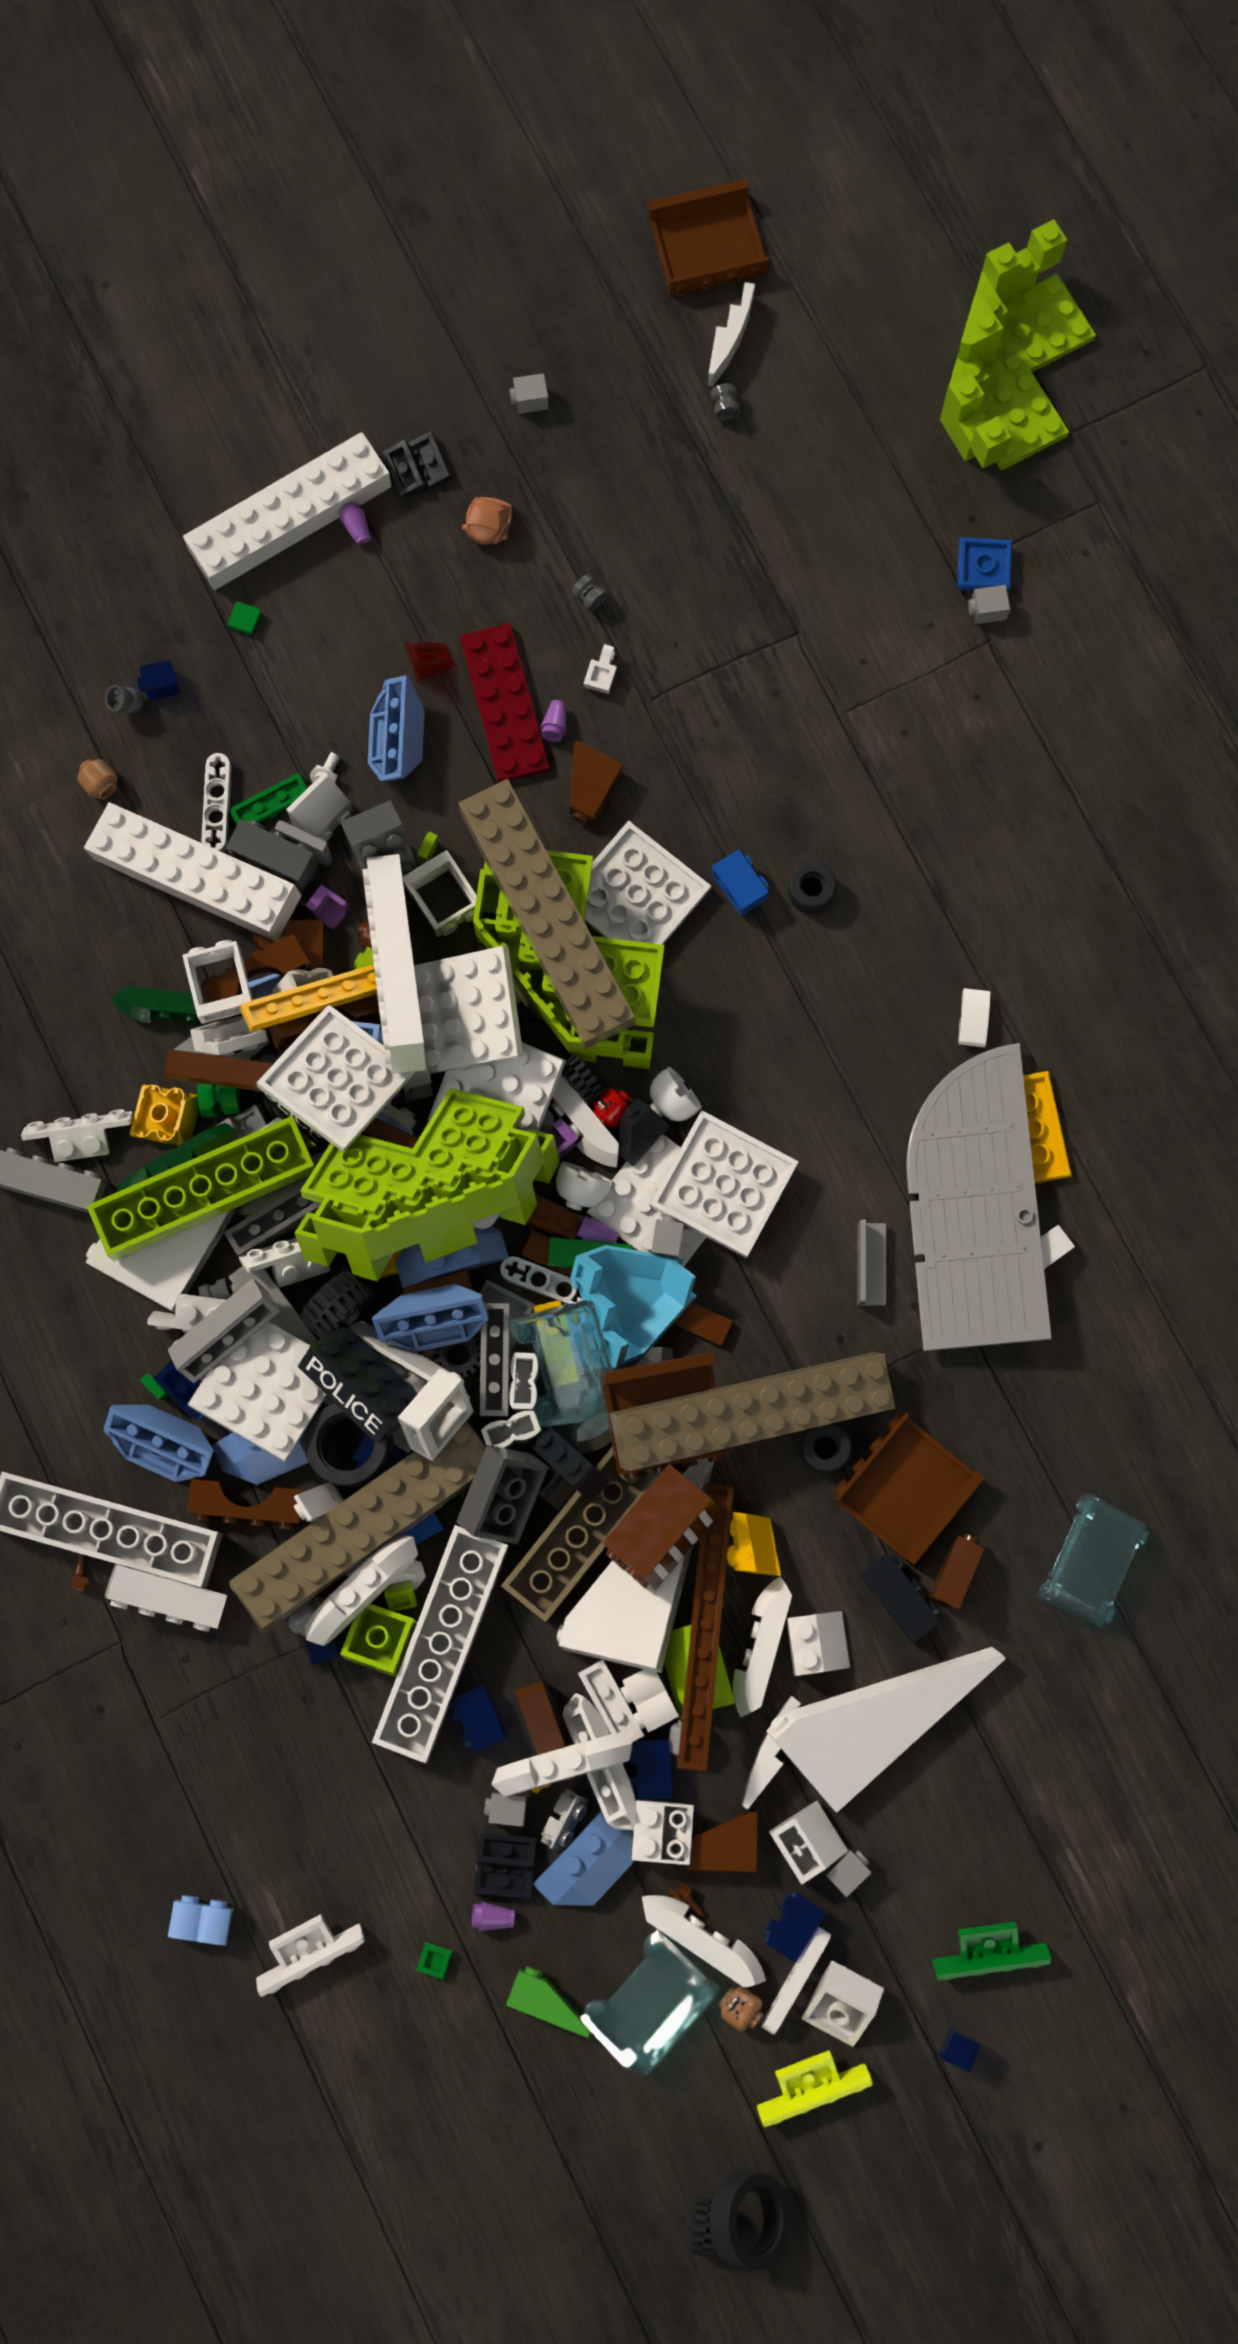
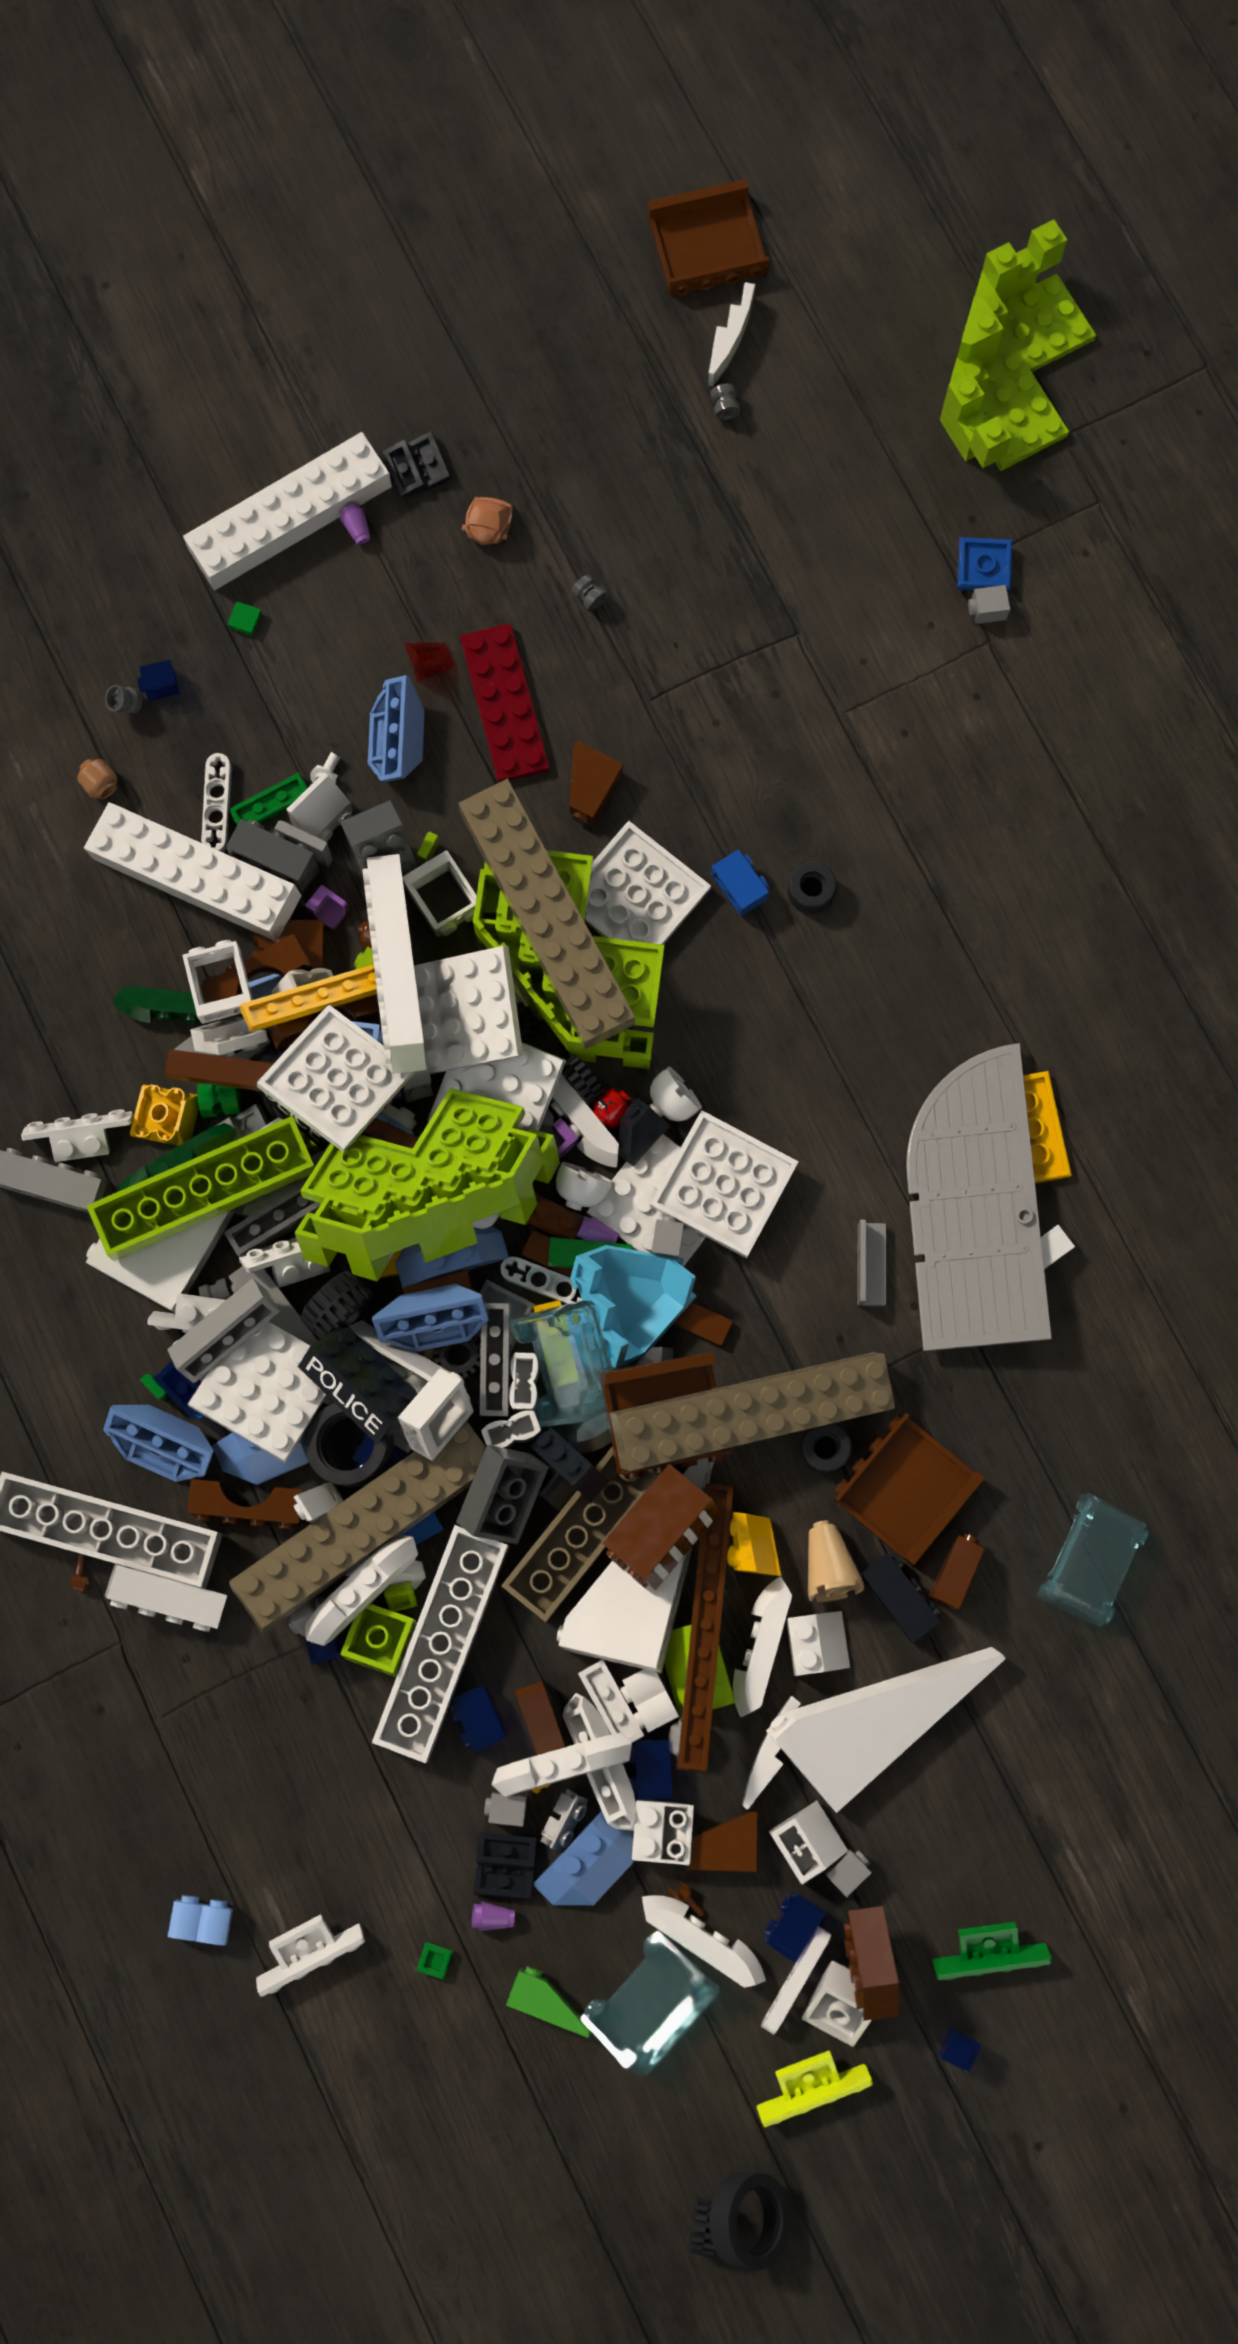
light grey brick [509,373,549,414] -> none
medium lavender cone [540,700,566,742] -> none
white plate [584,644,617,694] -> none
medium nougat head [719,1986,764,2032] -> none
white slope [958,988,990,1047] -> none
none -> tan cone [808,1520,864,1602]
none -> reddish brown brick [844,1906,899,2021]

